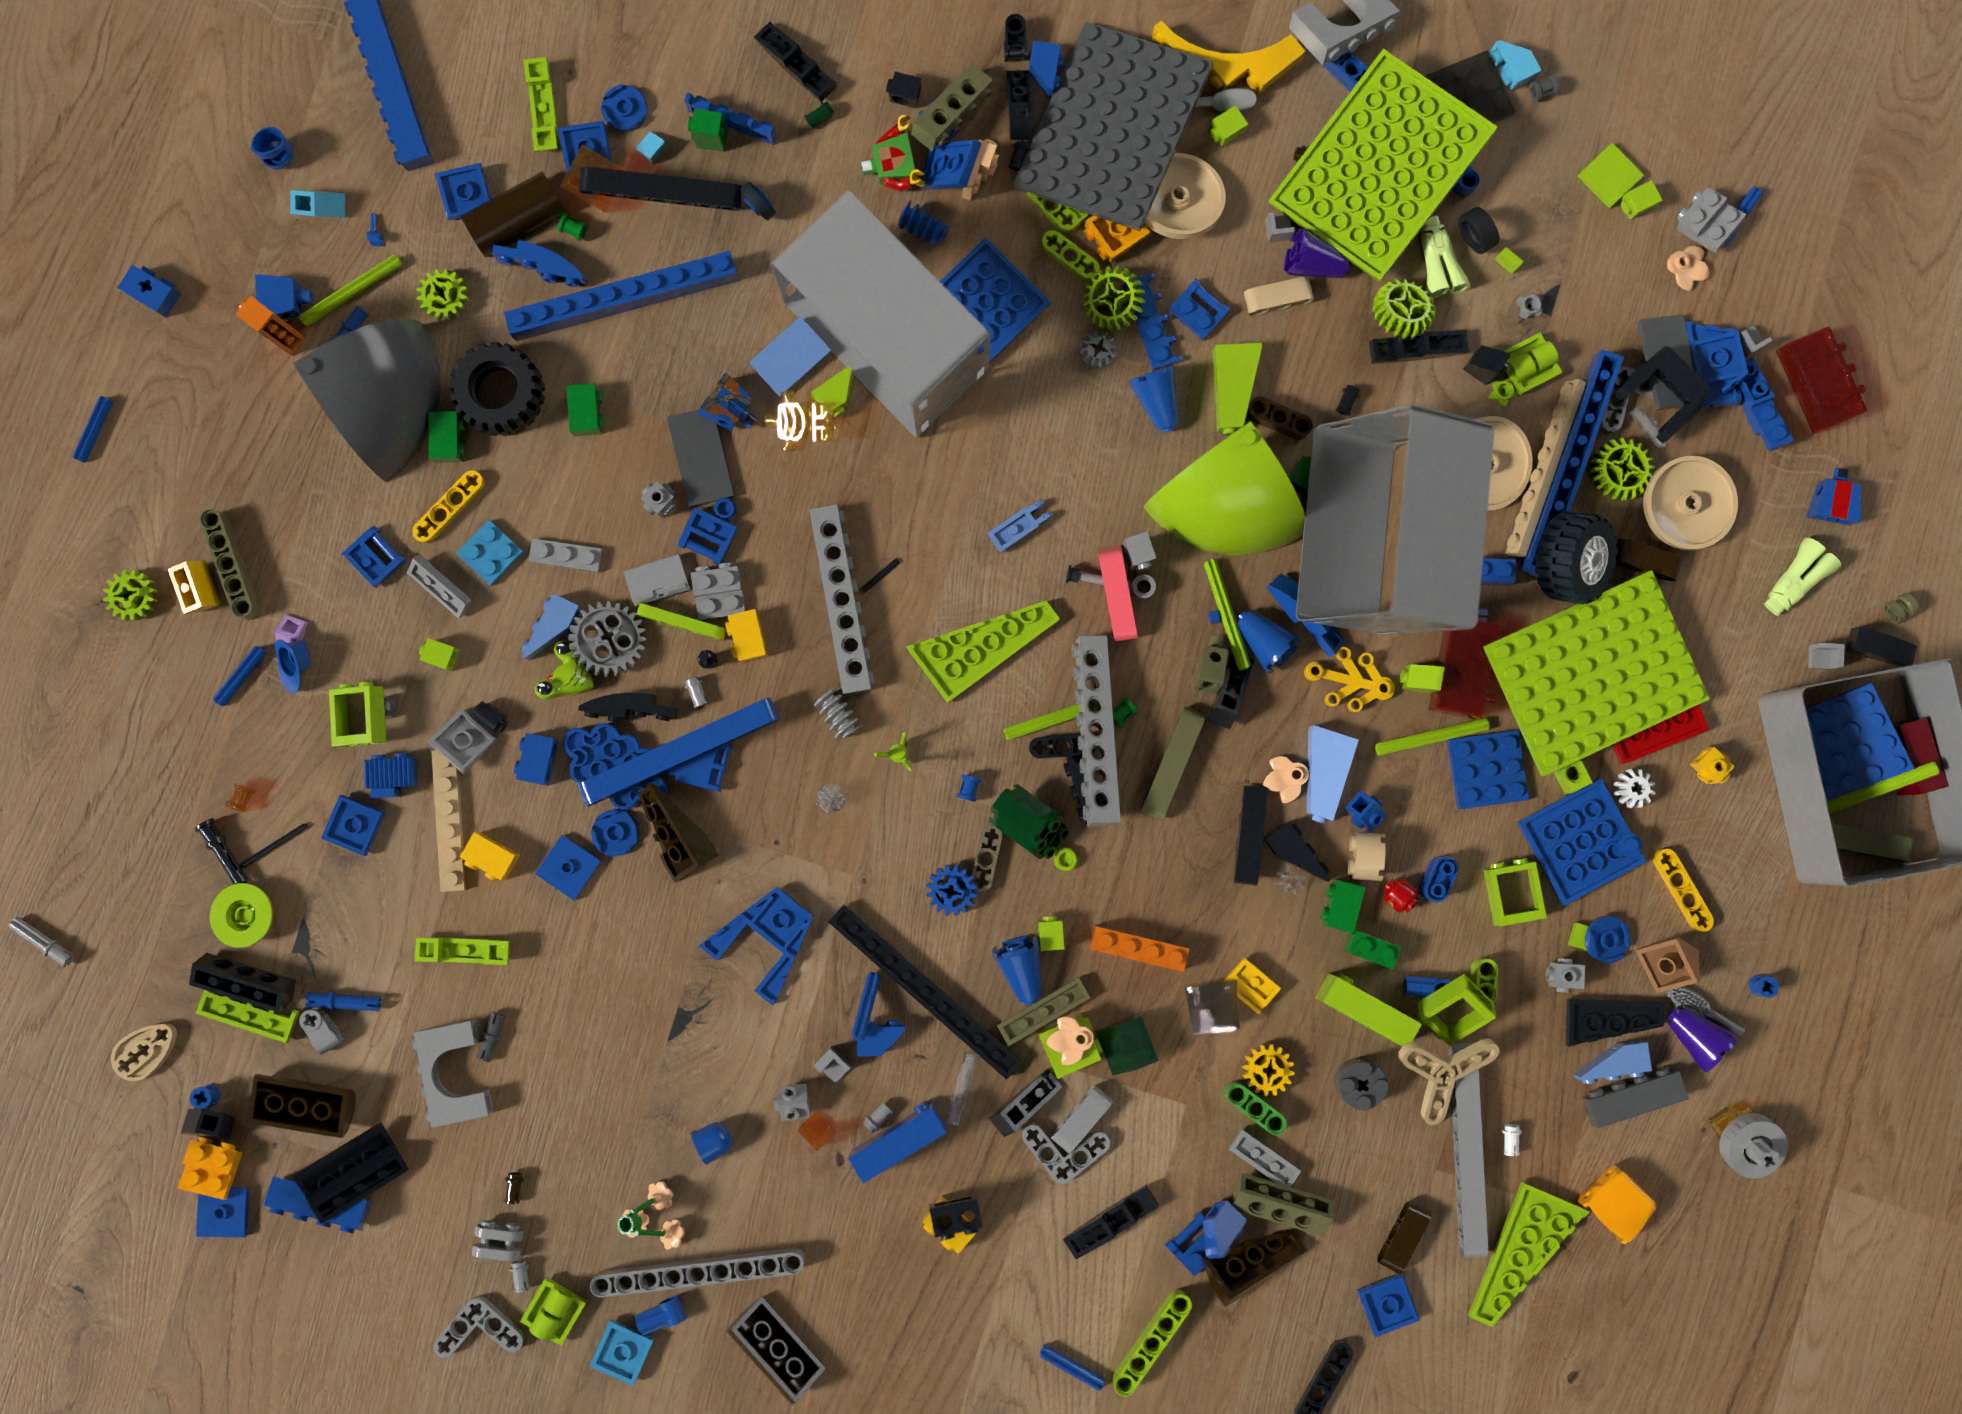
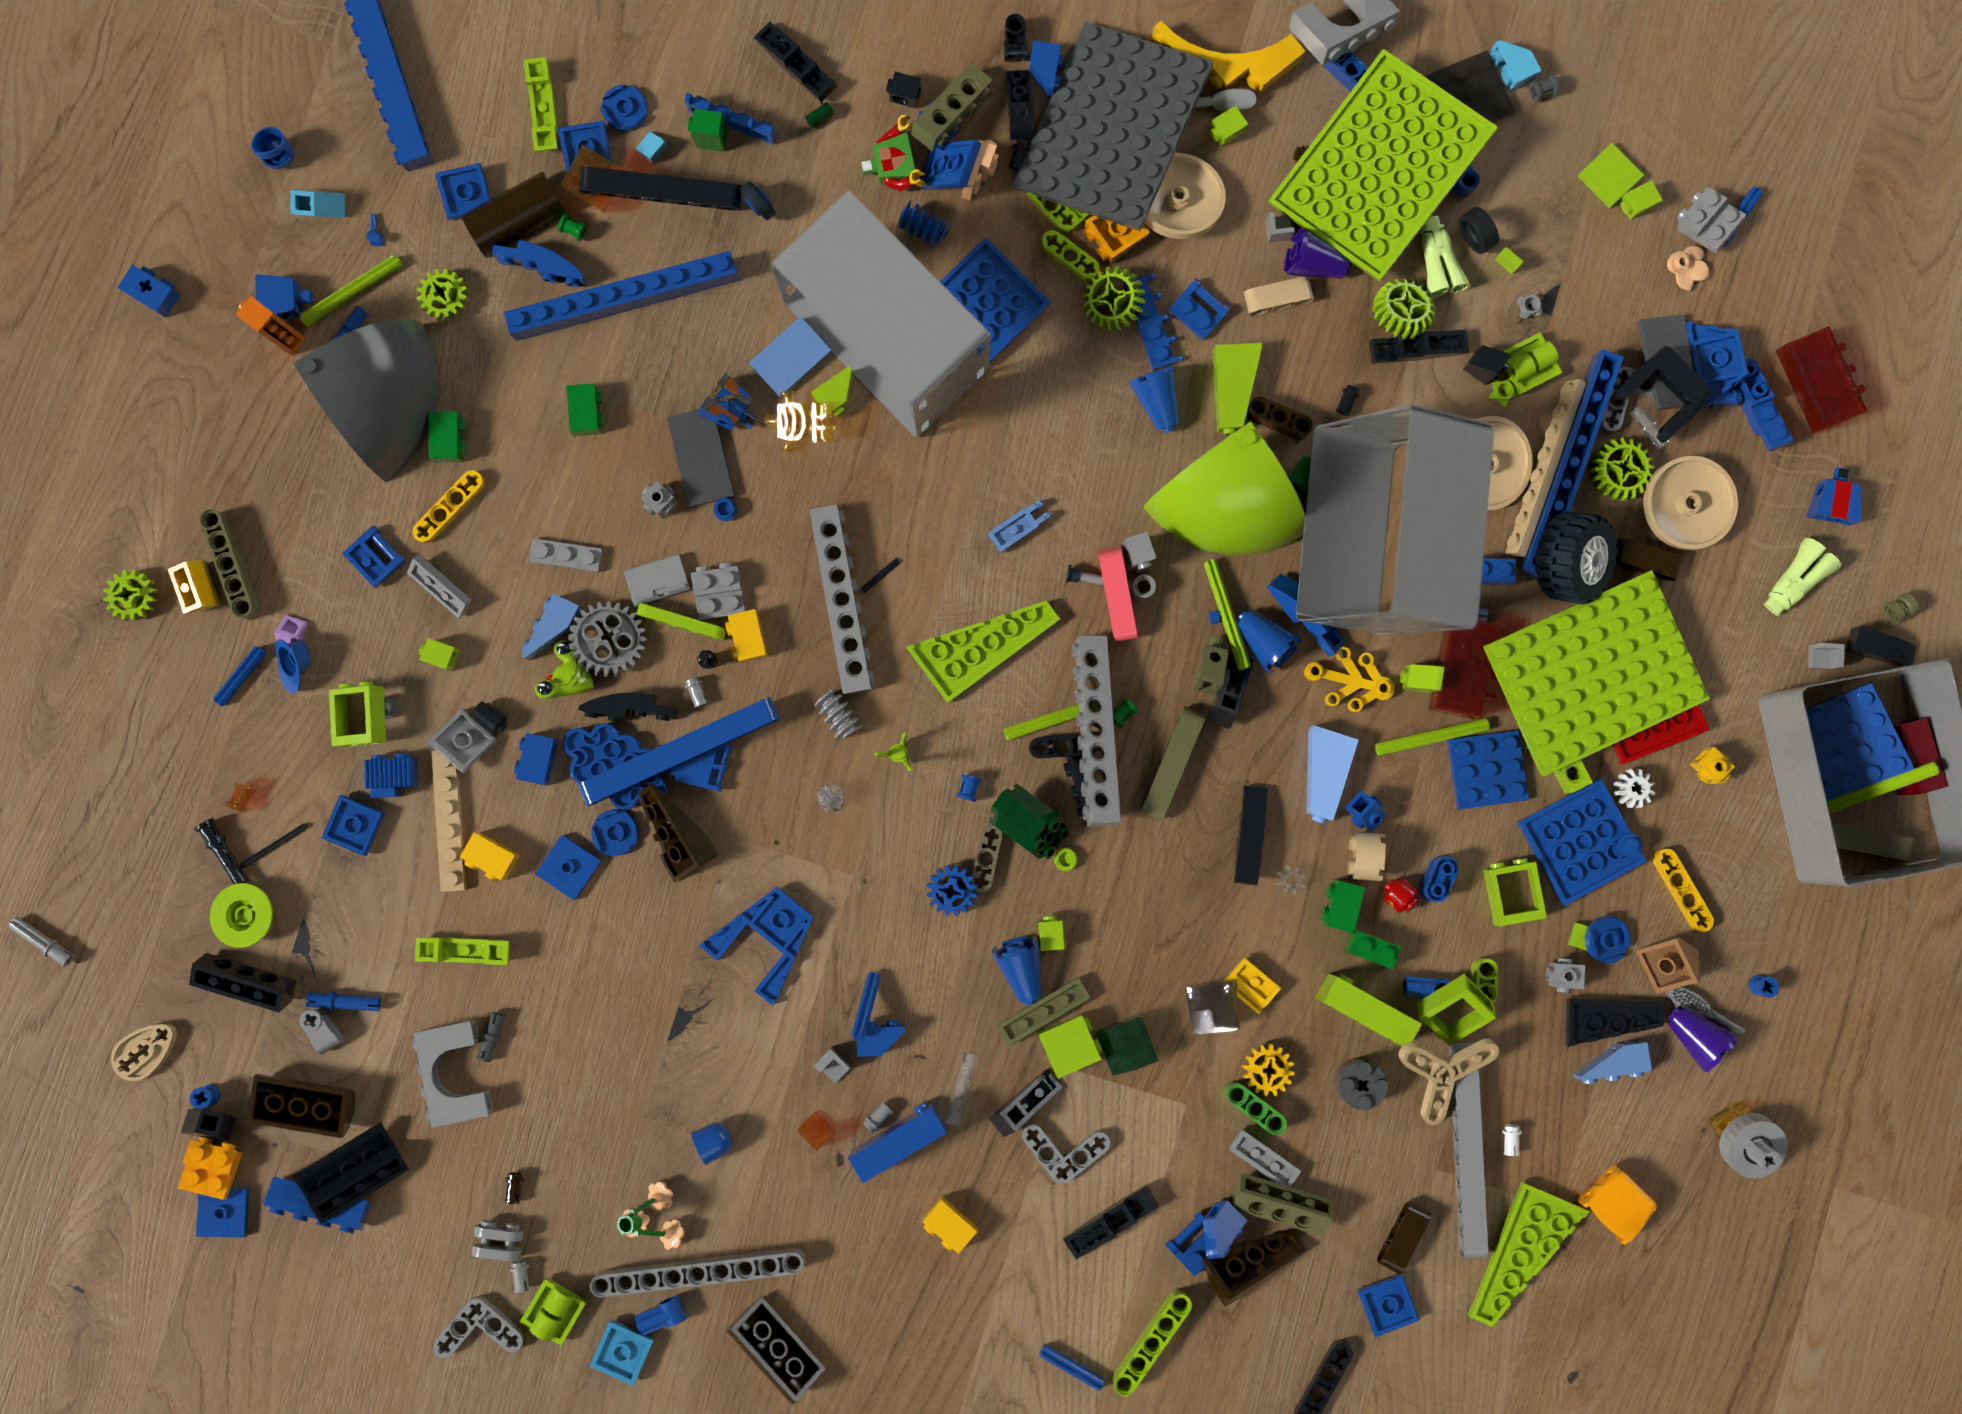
blue axle [72,396,113,463] -> none
lime hinge [196,990,299,1043] -> none
black tyre [449,342,545,436] -> none
dark azure plate [456,519,524,586] -> none
blue plate [677,508,738,565] -> none
light grey brick [774,1084,810,1121] -> none
black plate [828,904,1022,1080] -> none
black brick [929,1194,983,1240] -> none
light nougat plate [1046,1017,1094,1065] -> none
light grey beam [1050,1085,1113,1153] -> none
light grey gear [1080,330,1117,368] -> none
orange brick [1089,925,1189,972] -> none
light nougat plate [1263,756,1309,803] -> none
black slope [1263,822,1331,882] -> none
dark grey brick [1582,1067,1689,1128] -> none
light grey panel [1739,325,1773,357] -> none

